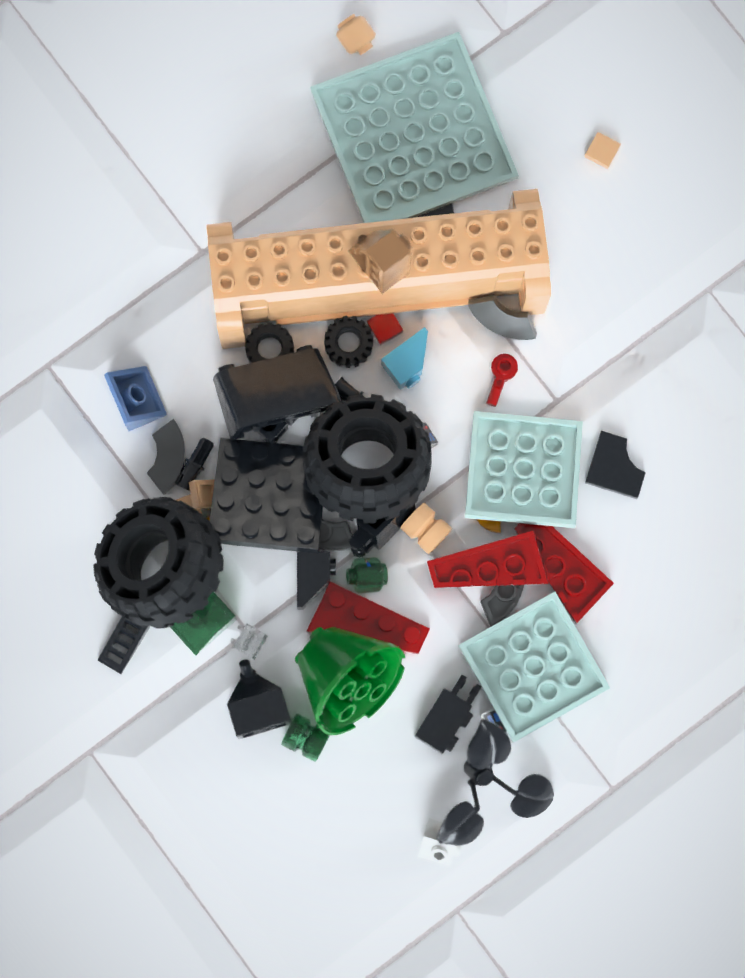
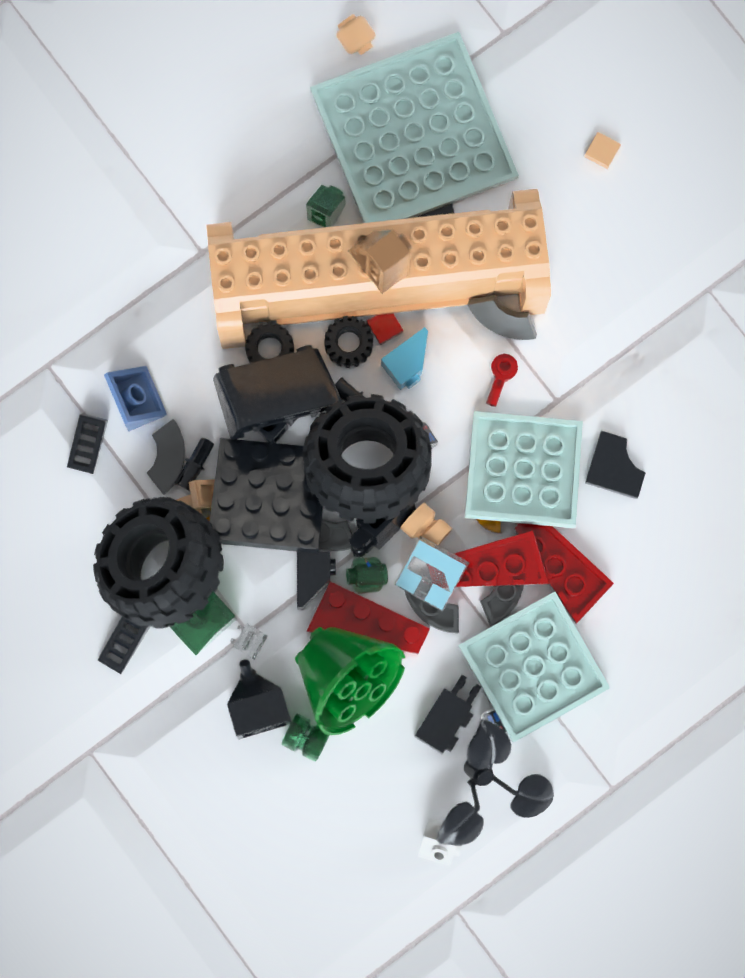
none -> black slope [67,413,108,474]
none -> clear green slope [306,185,346,228]
none -> tile [394,536,469,612]
none -> dark grey tile [404,578,459,634]

